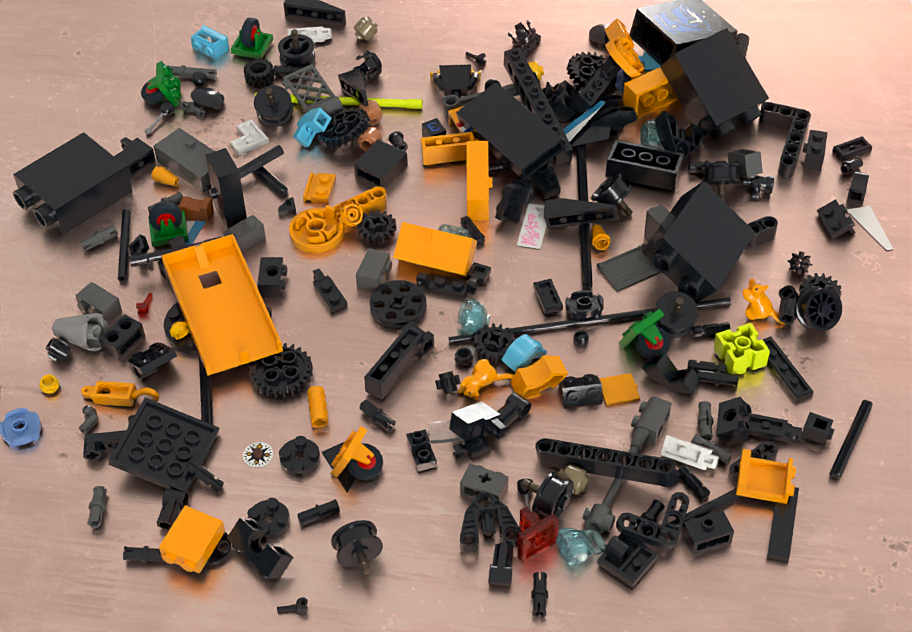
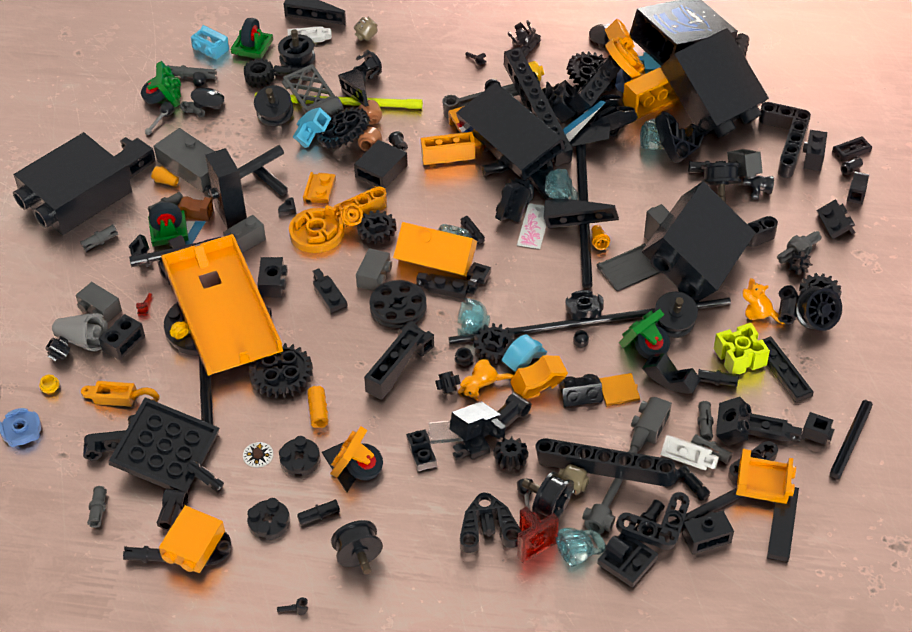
dark grey arm [79,405,98,434] -> none
black piece [117,209,131,282] -> none
black plate [127,342,177,380] -> none
black arch [227,517,294,579] -> none
white tile [230,119,269,156] -> none
black axle [359,400,396,432] -> none
black brick [421,118,446,137] -> none
black torso [430,64,481,98] -> none
dark grey brick [460,463,509,504] -> none
light orange brick [467,141,492,221] -> none
black piece [488,542,514,586] -> none
black pin [531,572,548,617] -> none
black plate [533,279,563,314] -> none
black wheel [590,172,633,216] -> none
black brick [605,140,684,191] -> none
black axle [687,359,727,373] -> none
black axle [692,322,731,337] -> none
white sticker [847,206,893,250] -> none
none -> black gear [493,436,529,471]
none -> clear light blue piece [545,168,578,200]
none -> dark grey axle [777,231,822,264]

